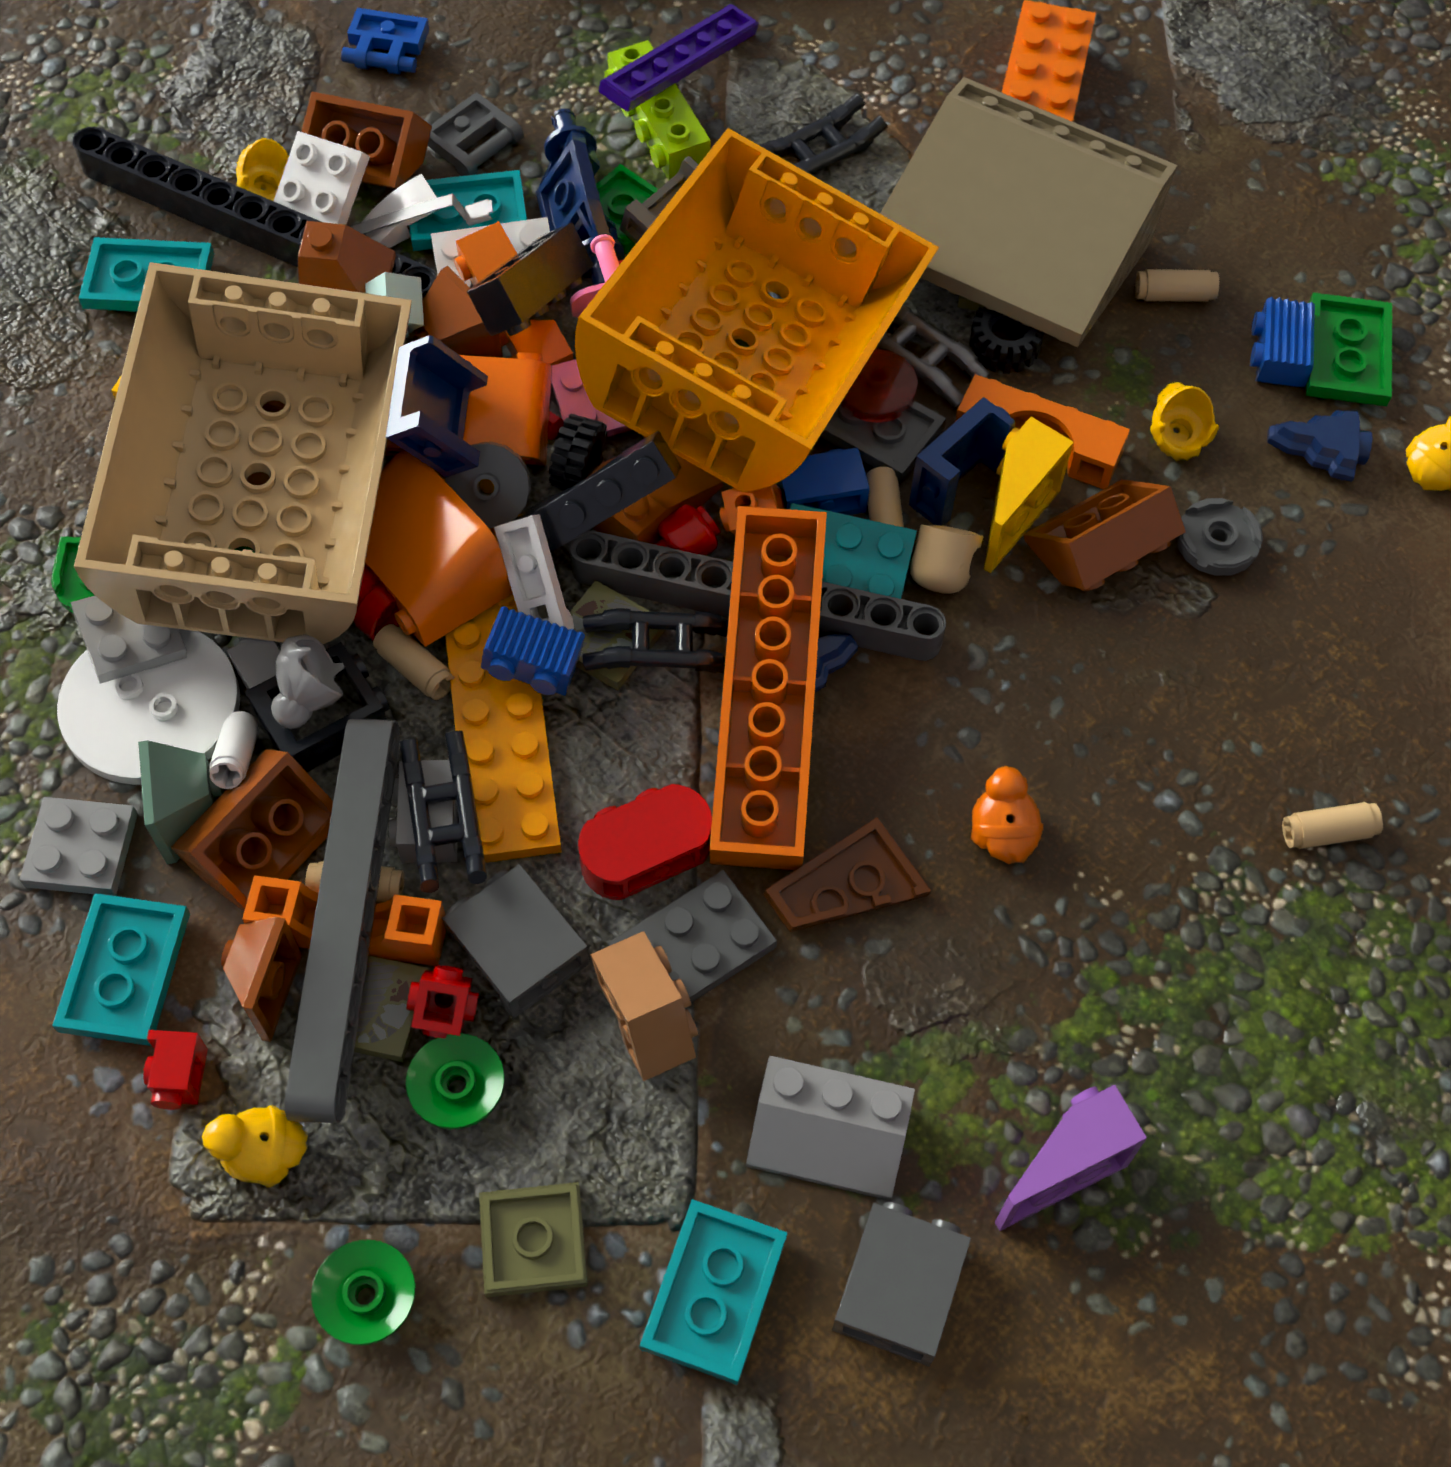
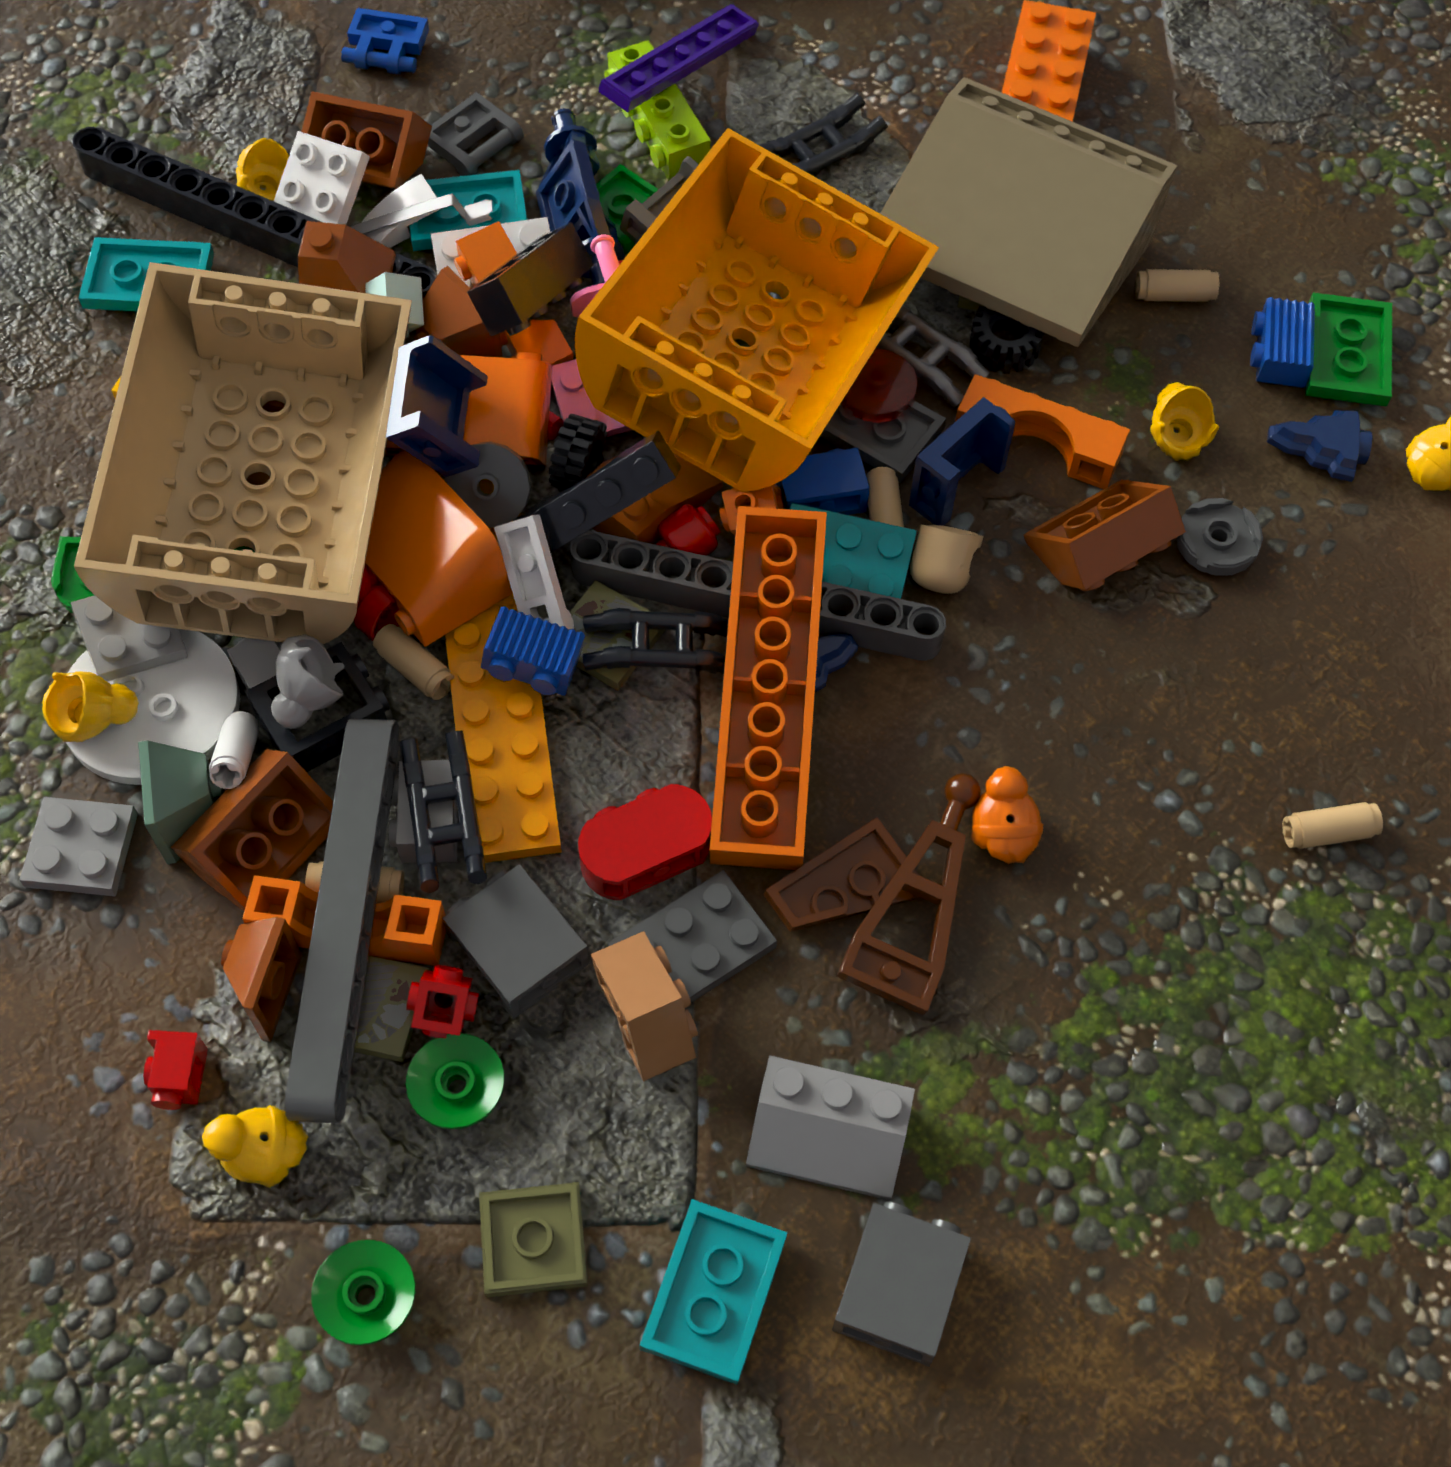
teal plate [52,893,190,1046] -> none
yellow slope [984,417,1074,573] -> none
medium lavender slope [995,1085,1147,1231] -> none
none -> yellow piece [42,671,139,742]
none -> reddish brown plate [836,773,981,1015]

